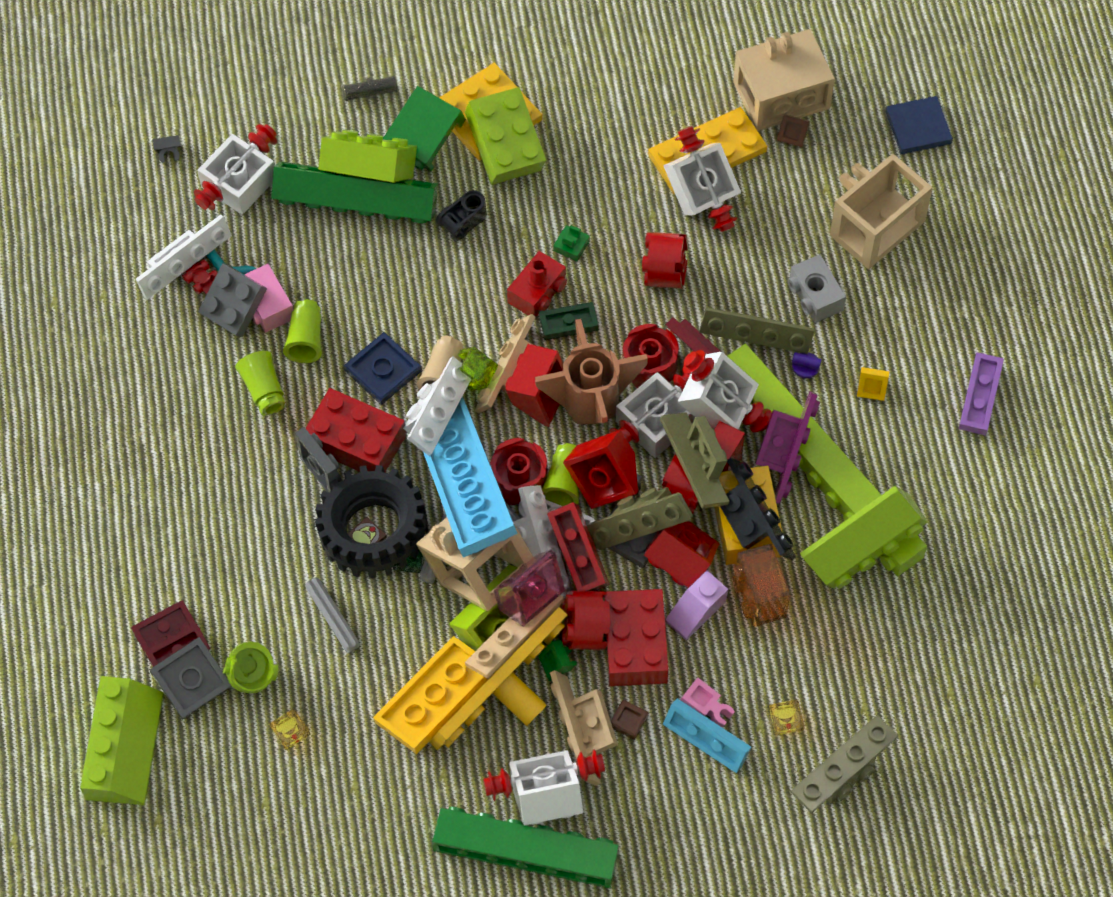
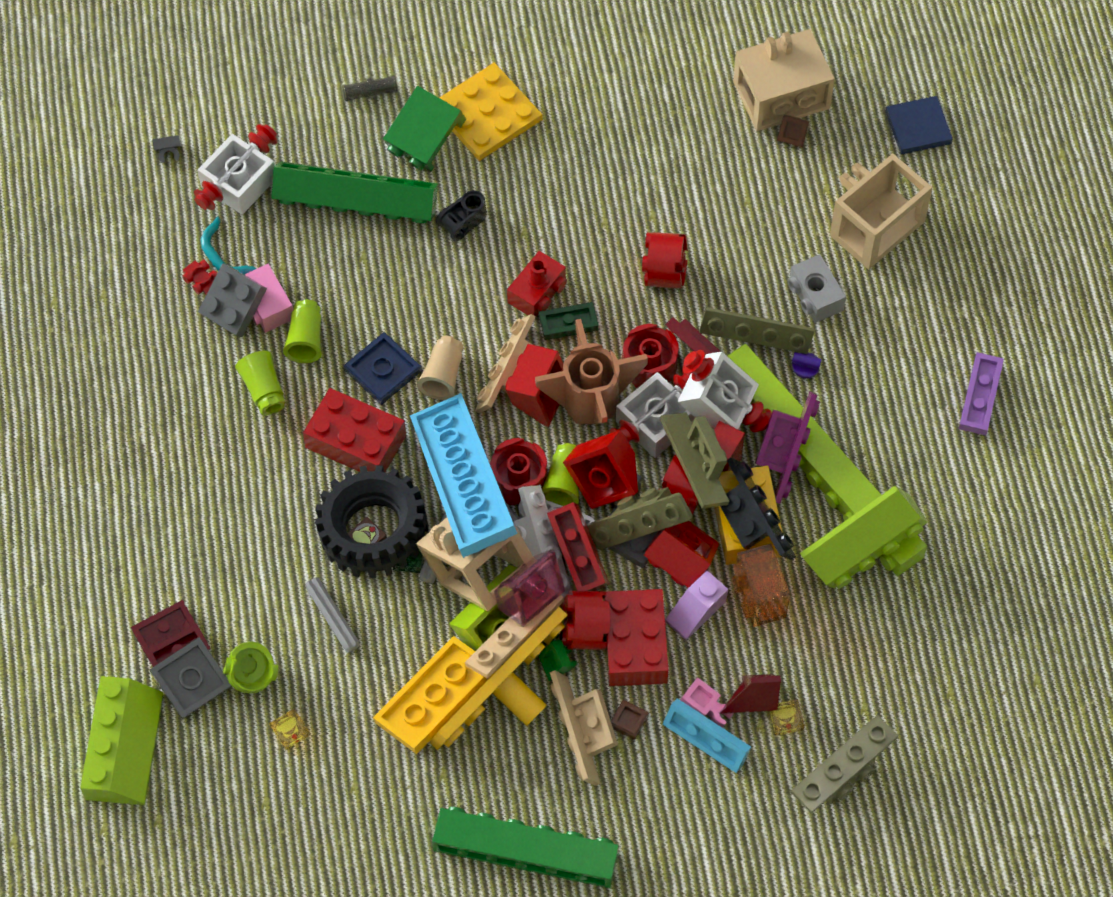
white bracket [136,215,232,300] -> none
dark grey plate [295,427,342,493] -> none
lime brick [318,130,417,182] -> none
white bracket [403,356,474,456] -> none
clear neon green panel [458,346,499,392] -> none
lime brick [465,87,546,185] -> none
white brick [483,749,605,825] -> none
green tile [553,225,590,262] -> none
yellow plate [648,107,767,194] -> none
white brick [664,126,741,232] -> none
yellow tile [857,367,889,401] -> none
none -> dark red slope [719,674,781,714]

